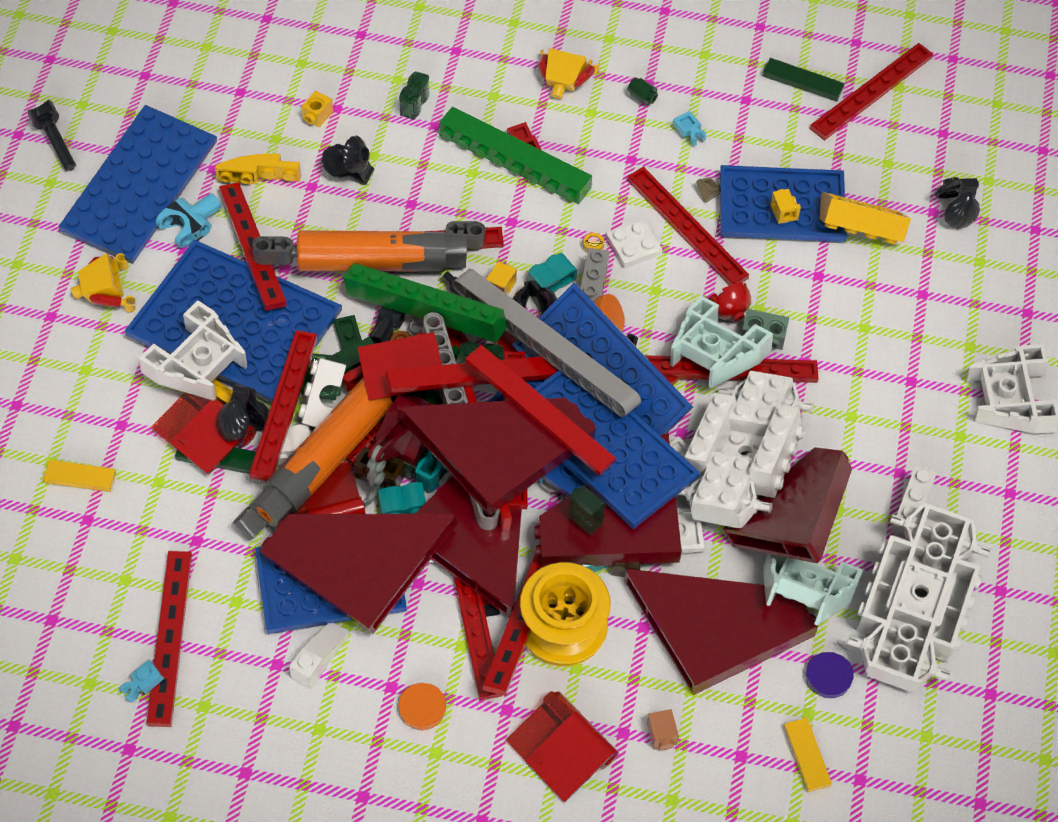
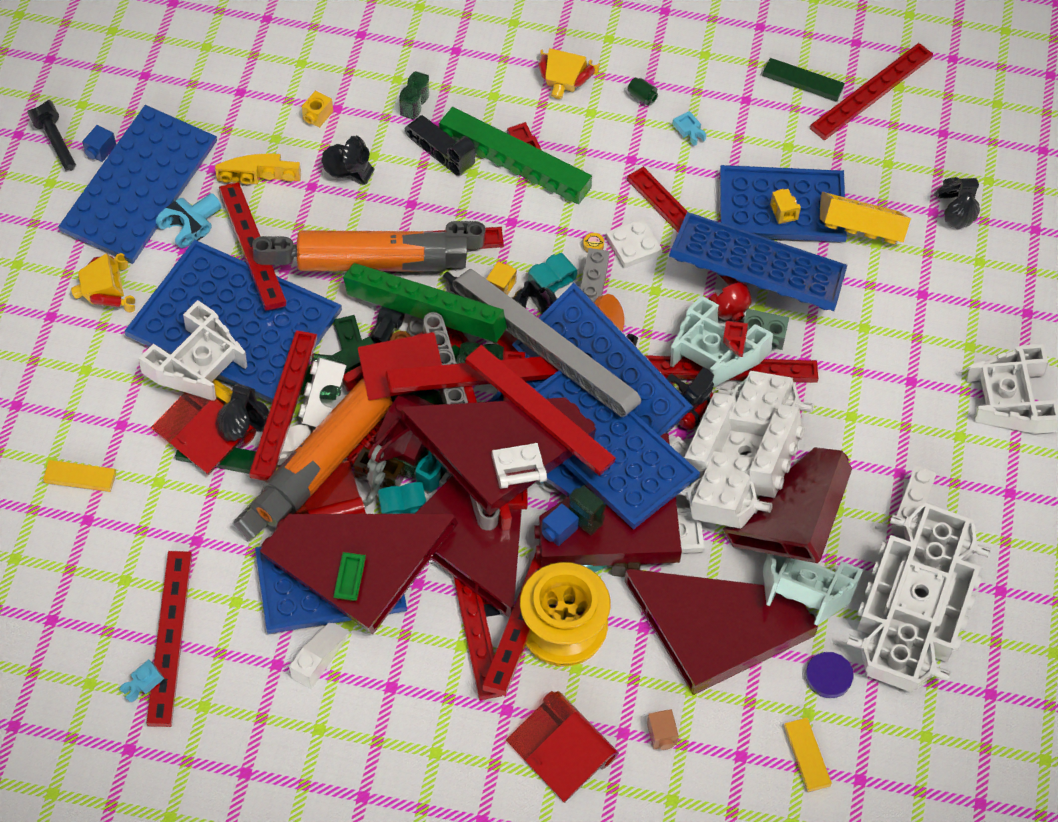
orange tile [398,683,446,730] -> none
dark tan slope [696,177,720,203] -> none
none -> blue brick [82,125,116,162]
none -> green tile [334,552,366,601]
none -> black beam [405,115,475,176]
none -> white plate [492,443,547,489]
none -> blue brick [542,504,579,546]
none -> black piece [667,367,714,430]
none -> blue plate [669,212,848,311]
none -> red slope [723,321,748,357]

